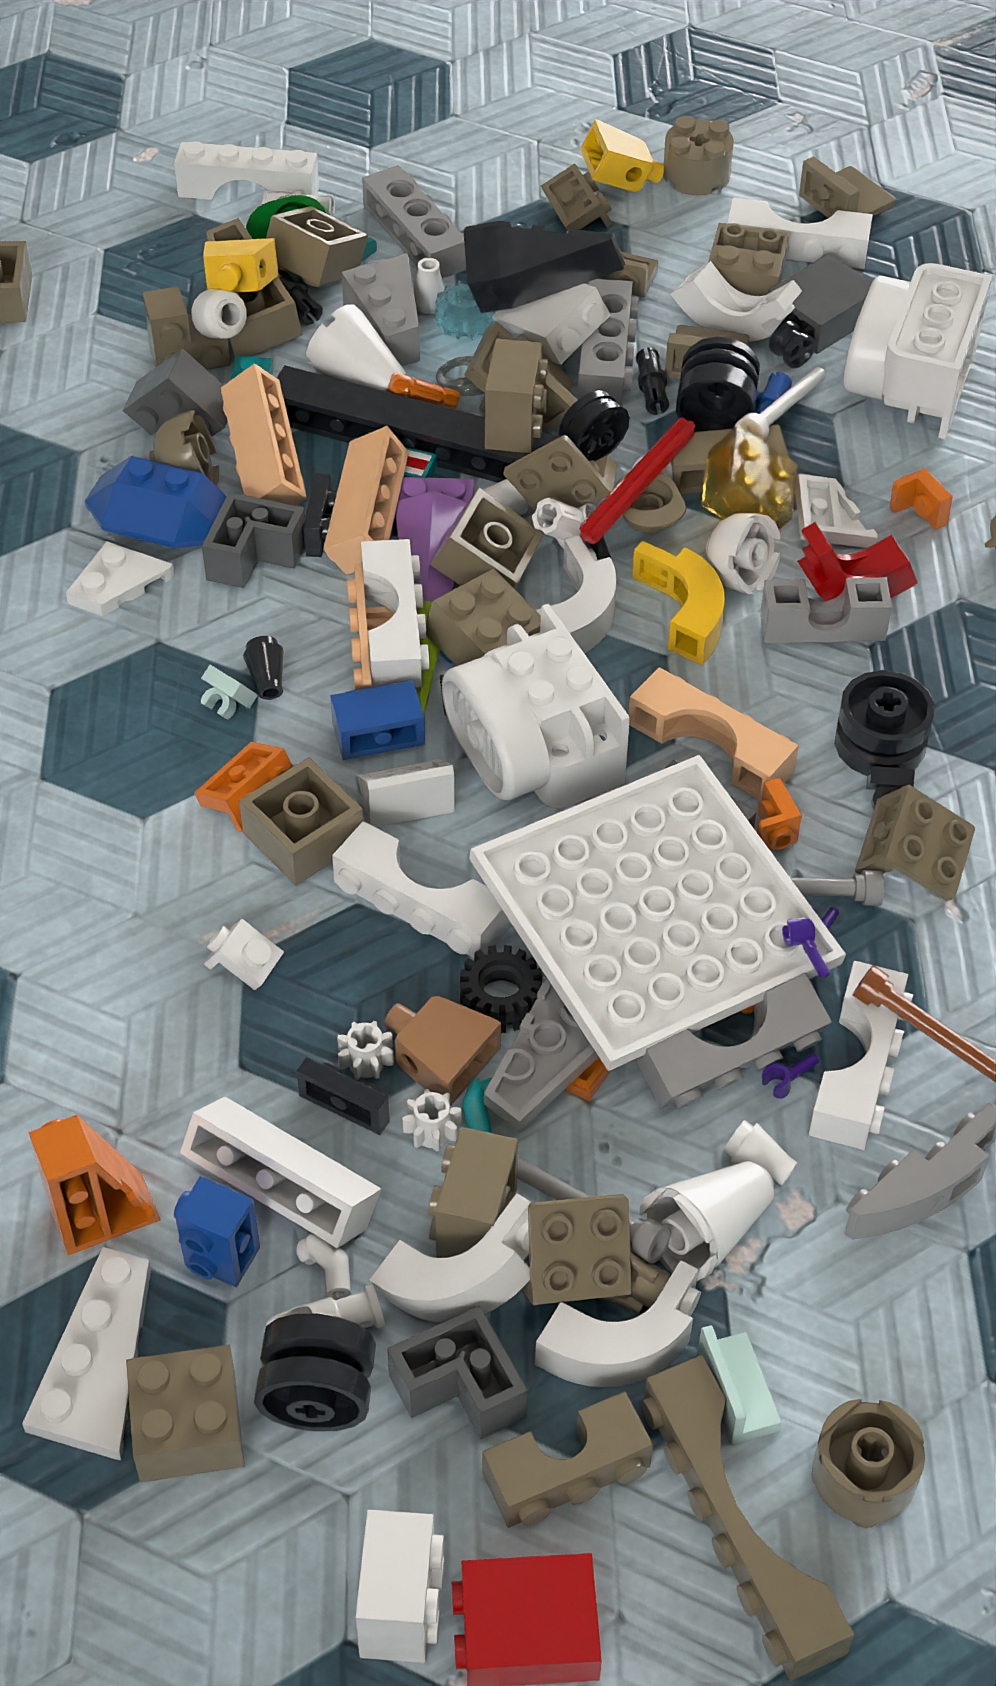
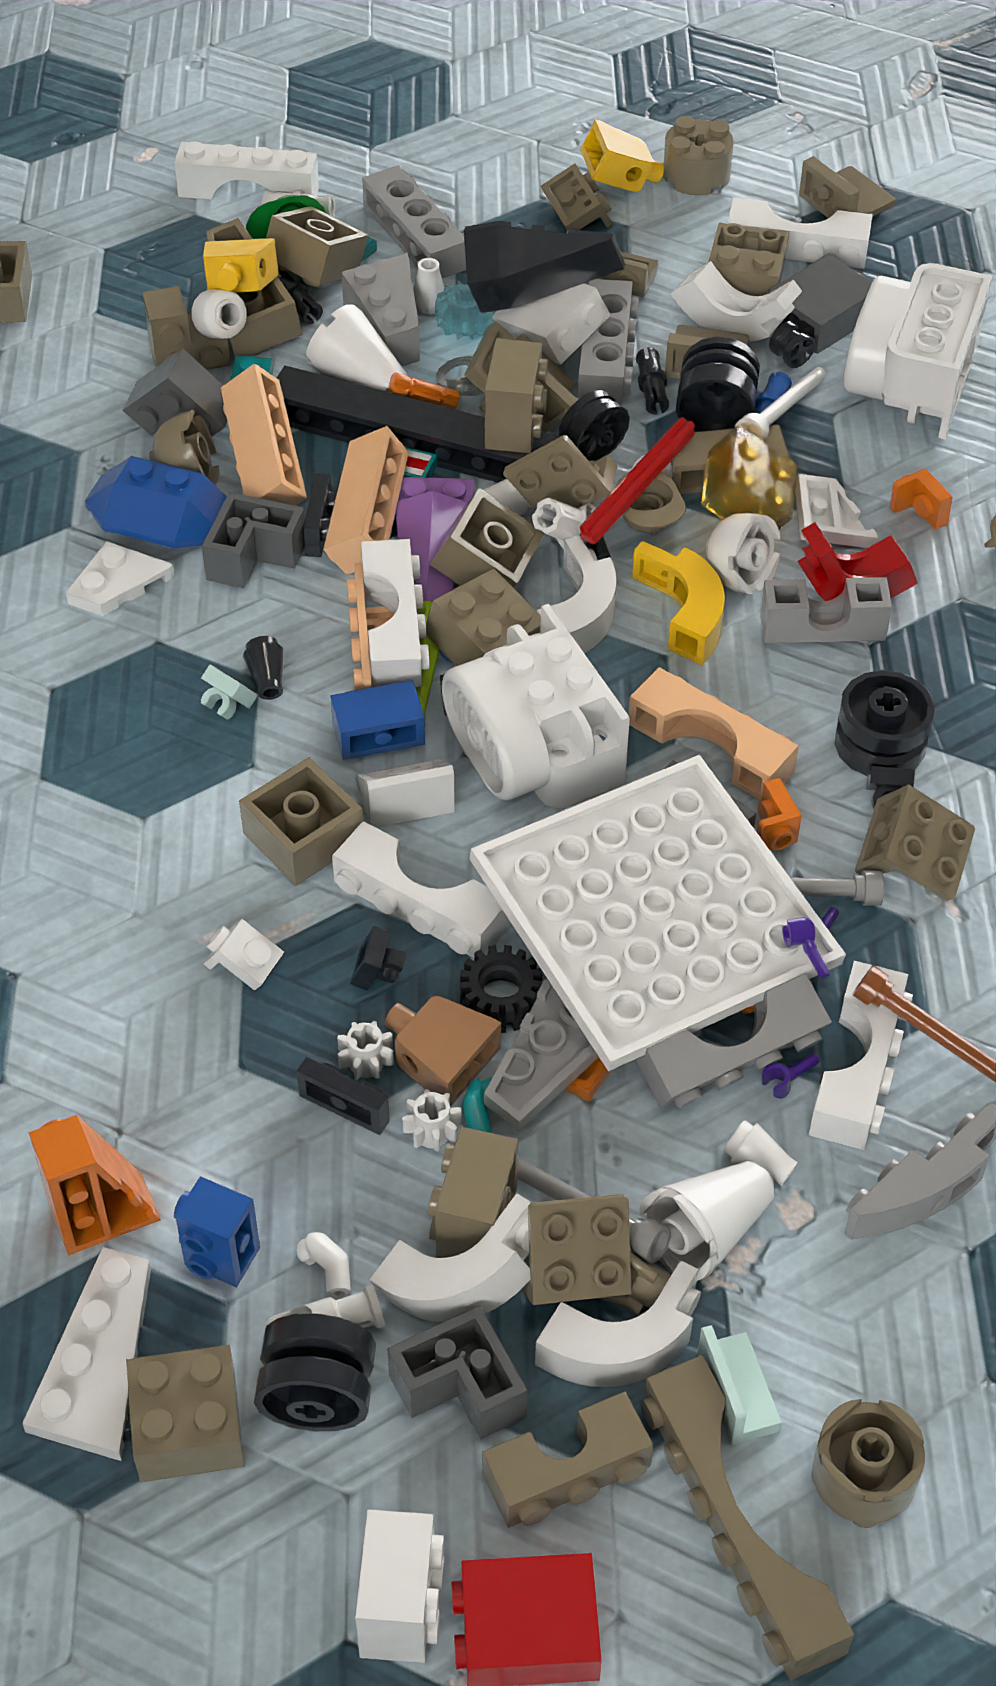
white brick [180,1097,381,1248] -> none
orange bracket [194,742,293,832] -> none
none -> black tile [350,926,406,990]

